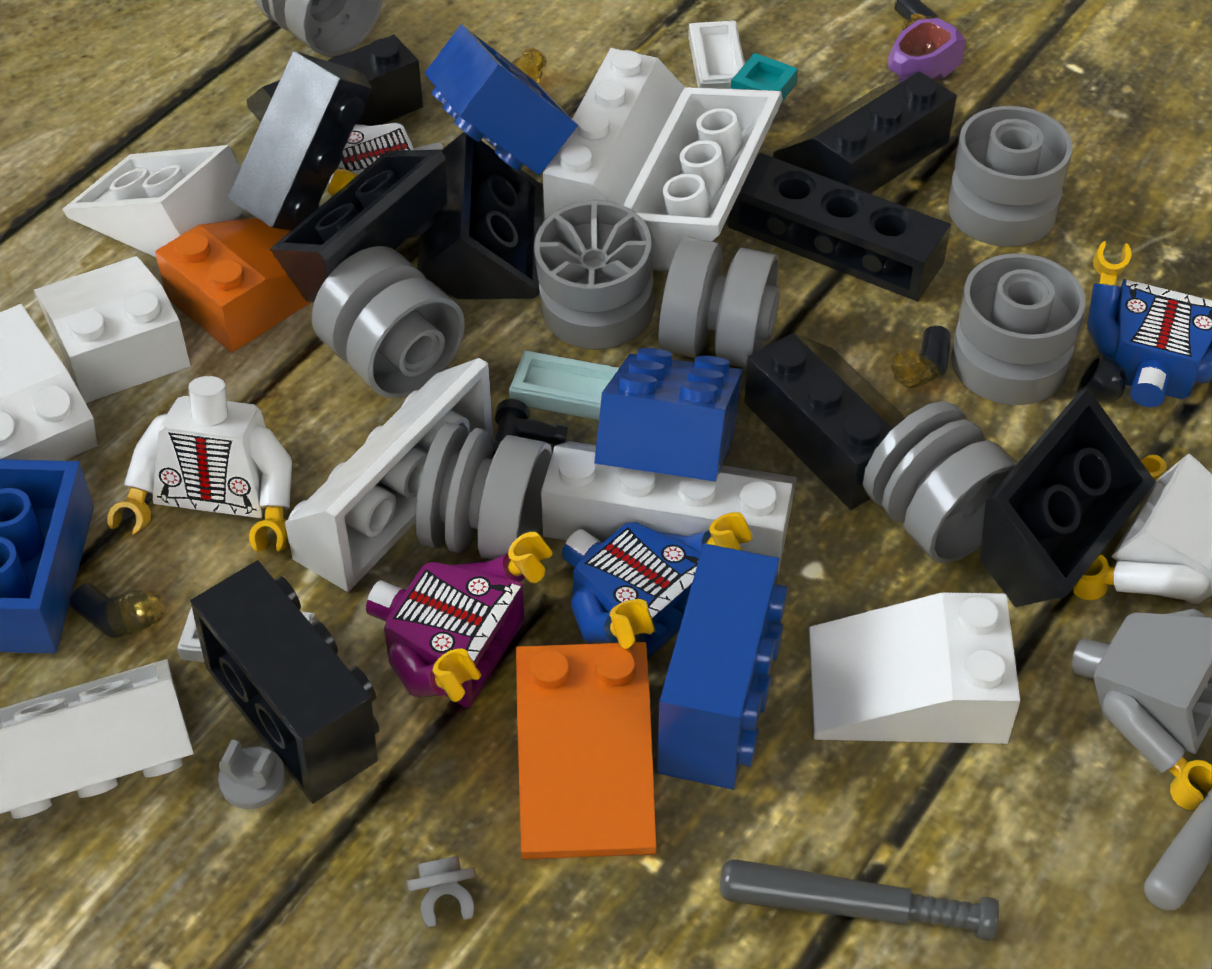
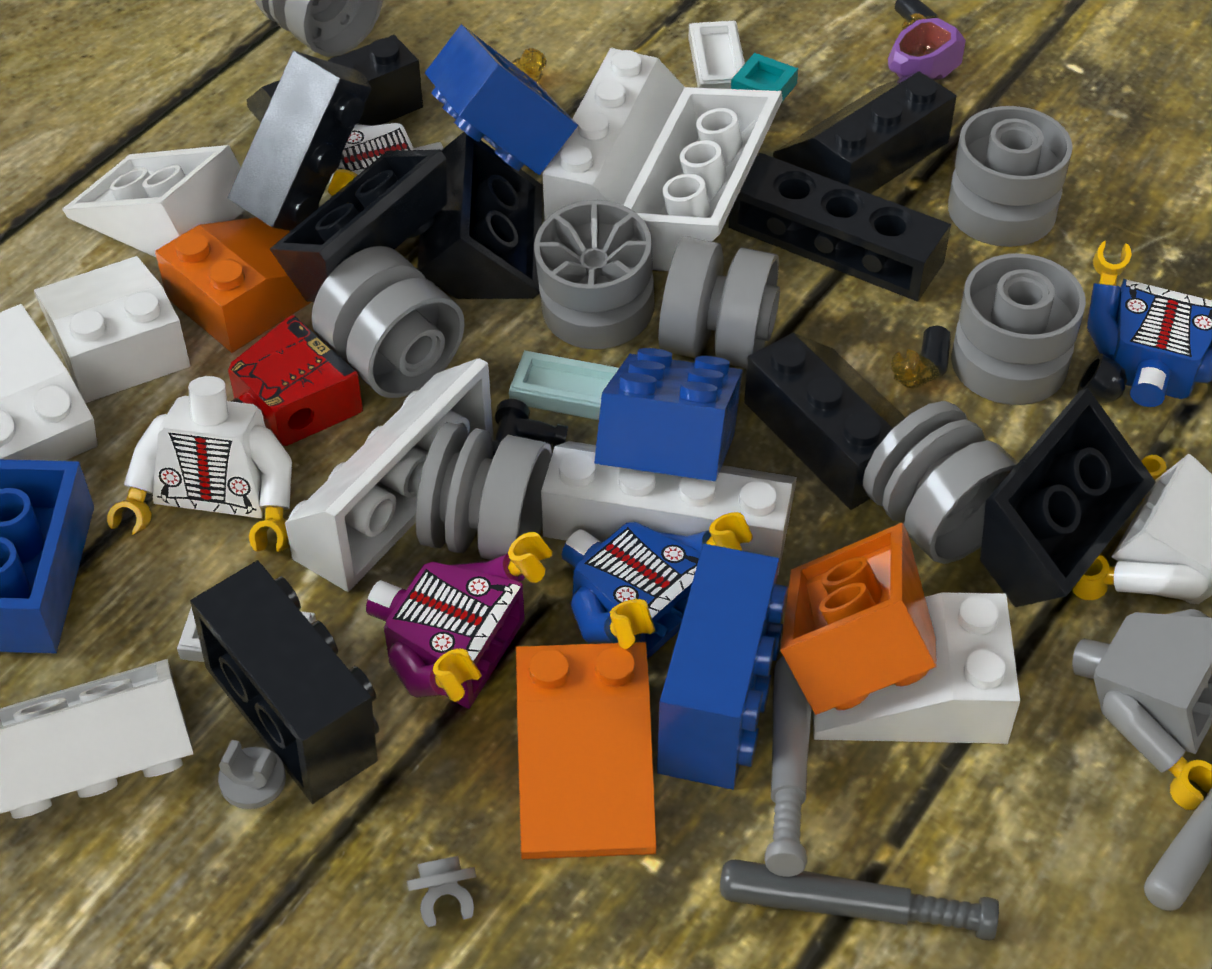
clear yellow arm [70,583,165,638] -> none
none -> red torso [228,314,363,446]
none -> light grey piece [764,656,812,877]
none -> orange slope [780,522,937,715]

